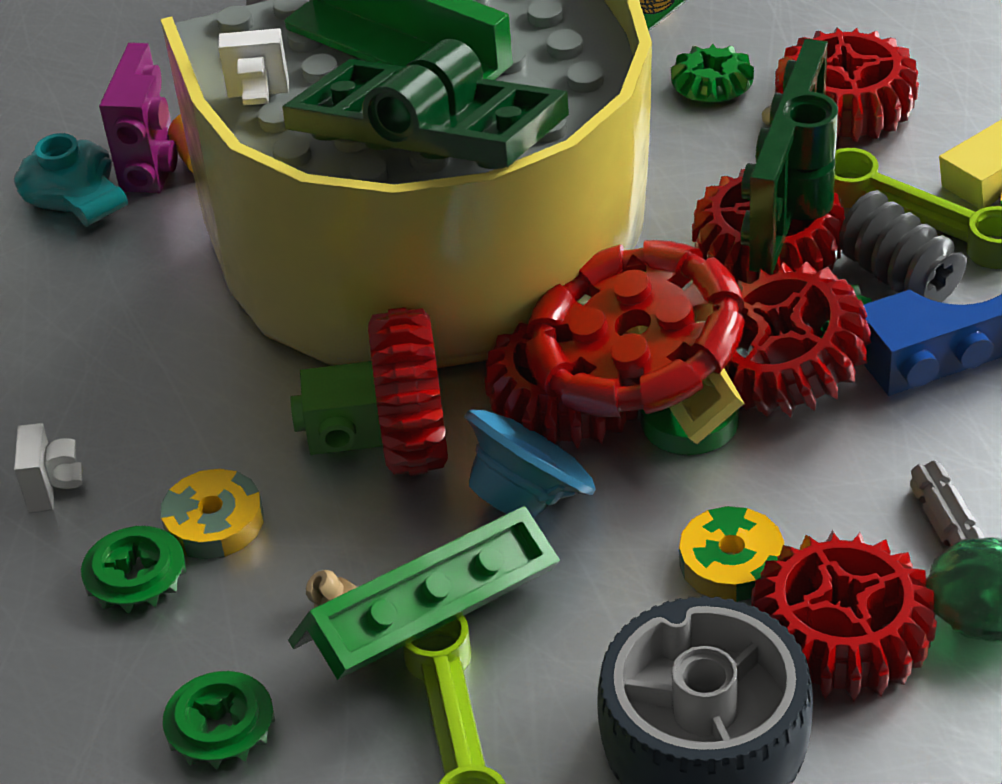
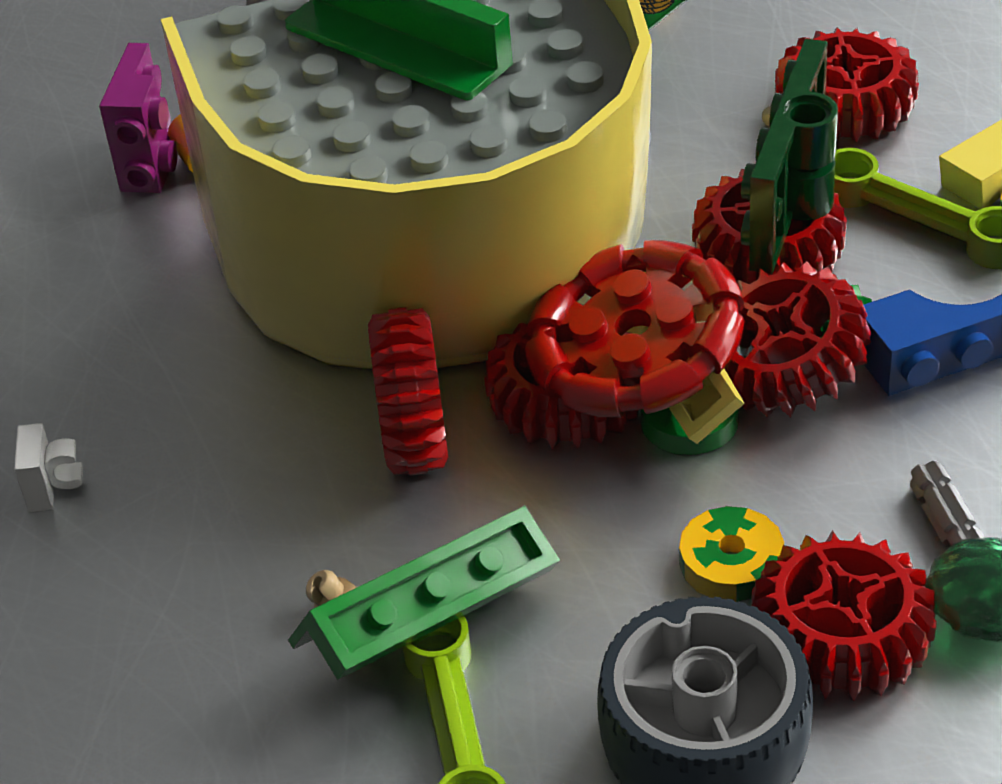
teal animal [14,133,128,227] -> none
green gear [81,526,186,614] -> none
yellow piece [161,468,264,559] -> none
green gear [162,671,275,770] -> none
white tile [218,28,289,106] -> none
dark green plate [282,39,569,169] -> none
bright green brick [290,361,383,455] -> none
dark azure hat [464,410,596,519] -> none
green gear [671,44,754,102] -> none
dark grey piece [839,190,967,303] -> none

